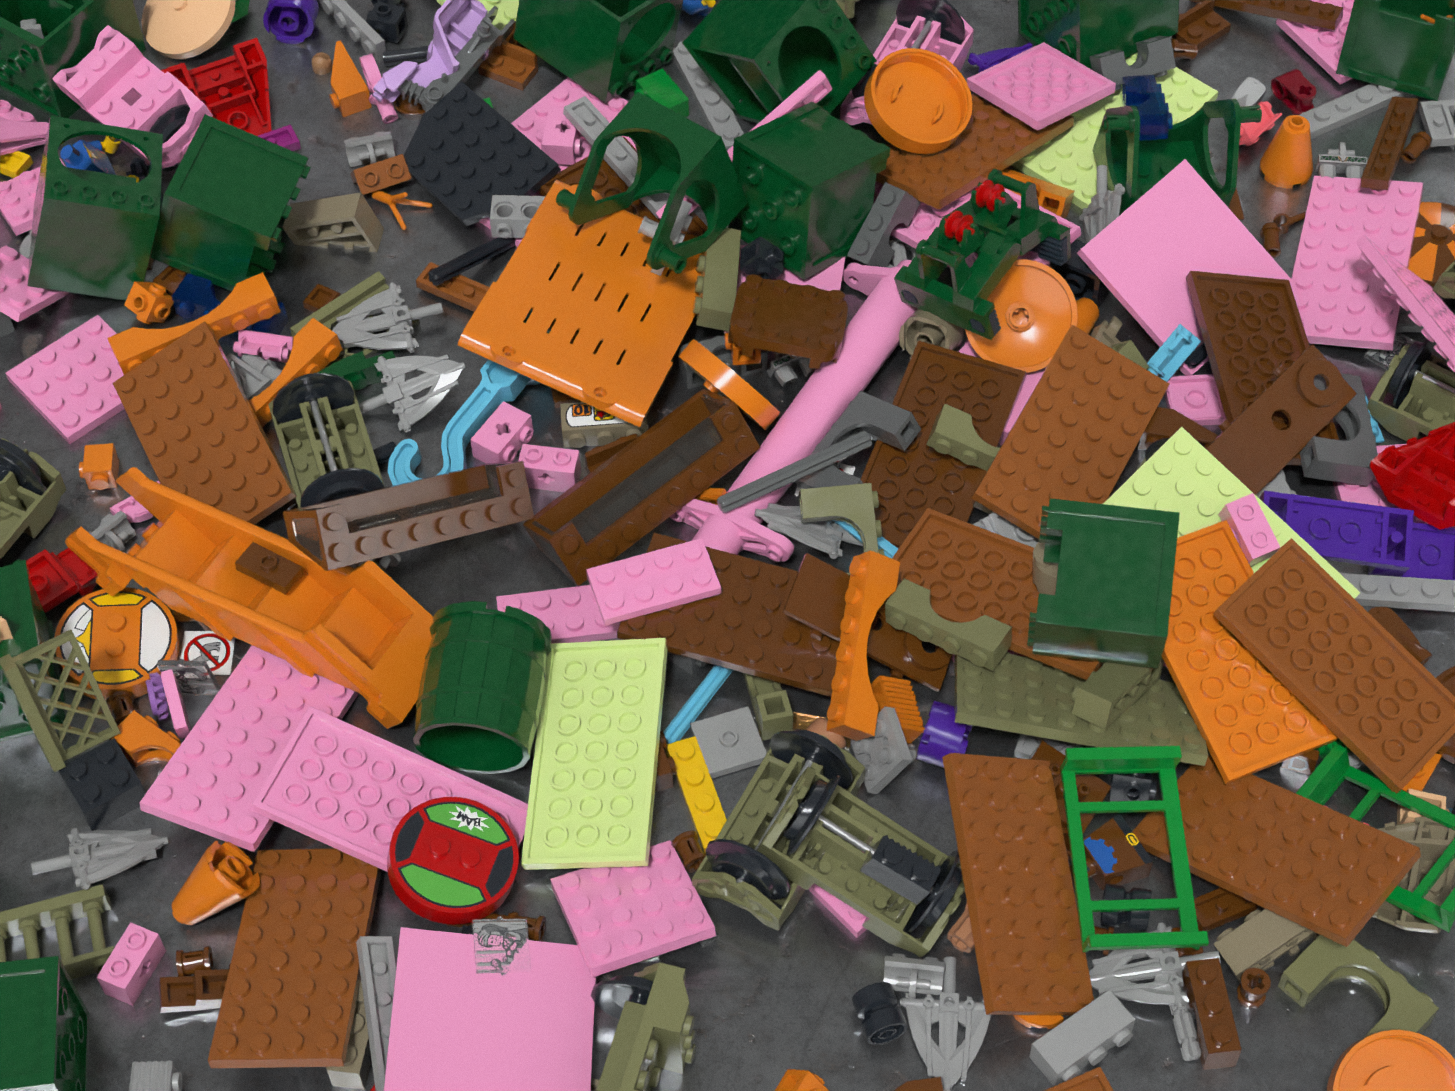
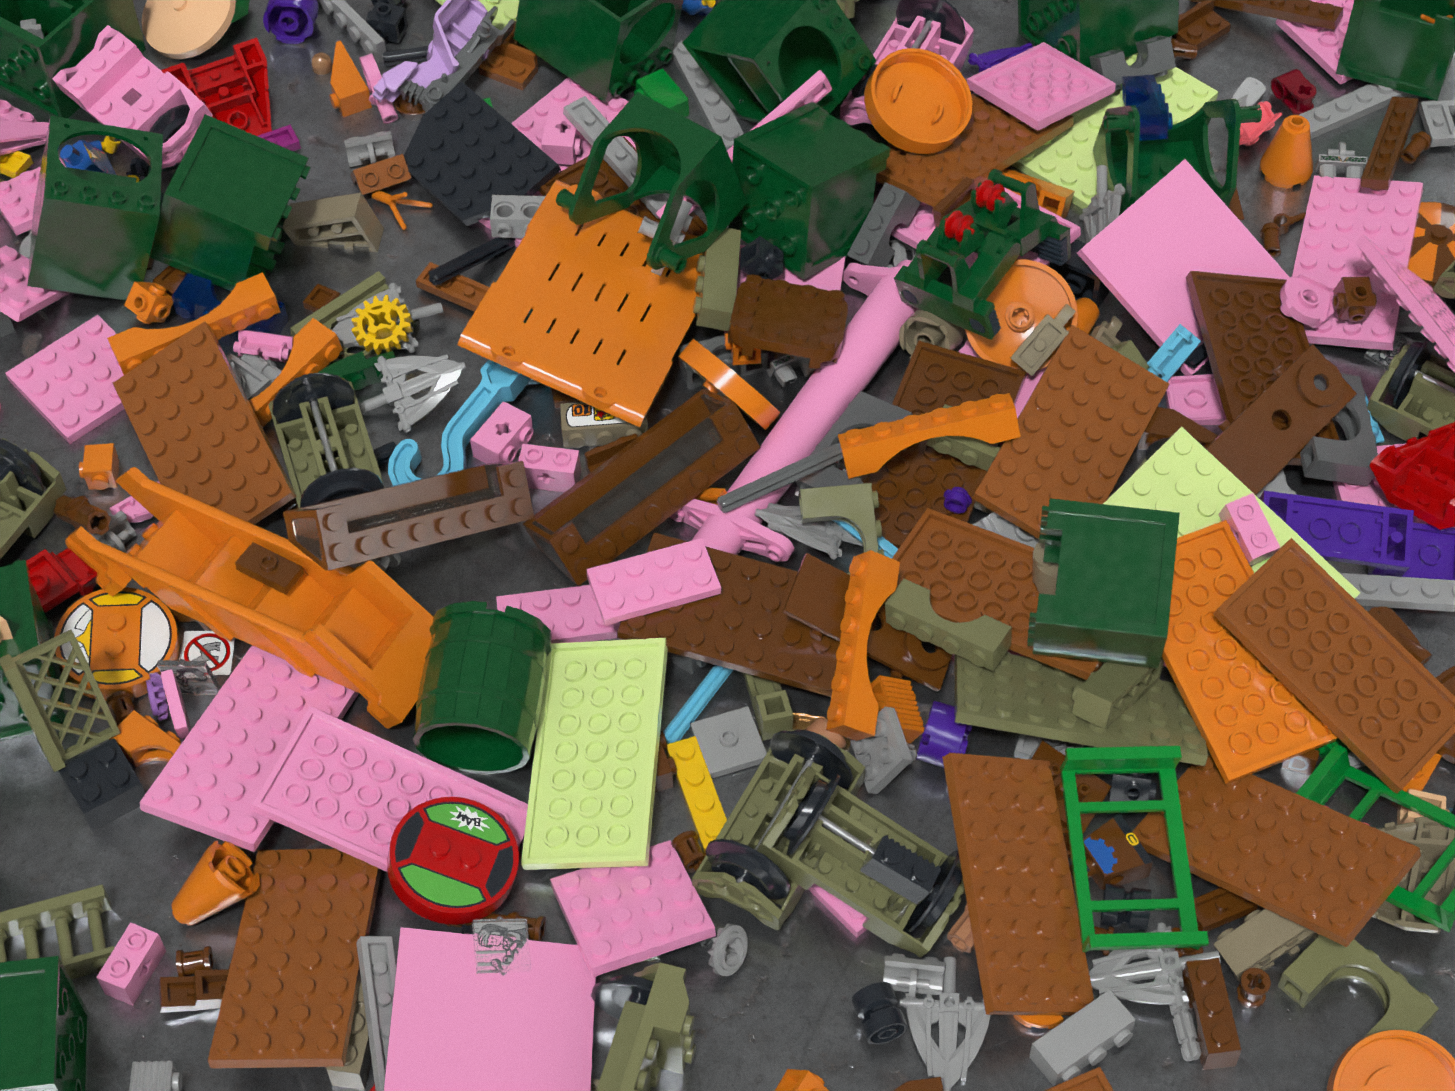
light grey bar [31,828,169,890] -> none
none -> reddish brown piece [53,495,112,536]
none -> yellow gear [351,295,413,355]
none -> light grey gear [707,923,748,976]
none -> orange arch [838,393,1021,479]
none -> reddish brown tile [932,177,975,227]
none -> dark purple plate [944,487,972,513]
none -> dark tan plate [1010,304,1076,376]
none -> bright pink plate [1280,274,1335,328]
none -> reddish brown brick [1333,277,1377,322]

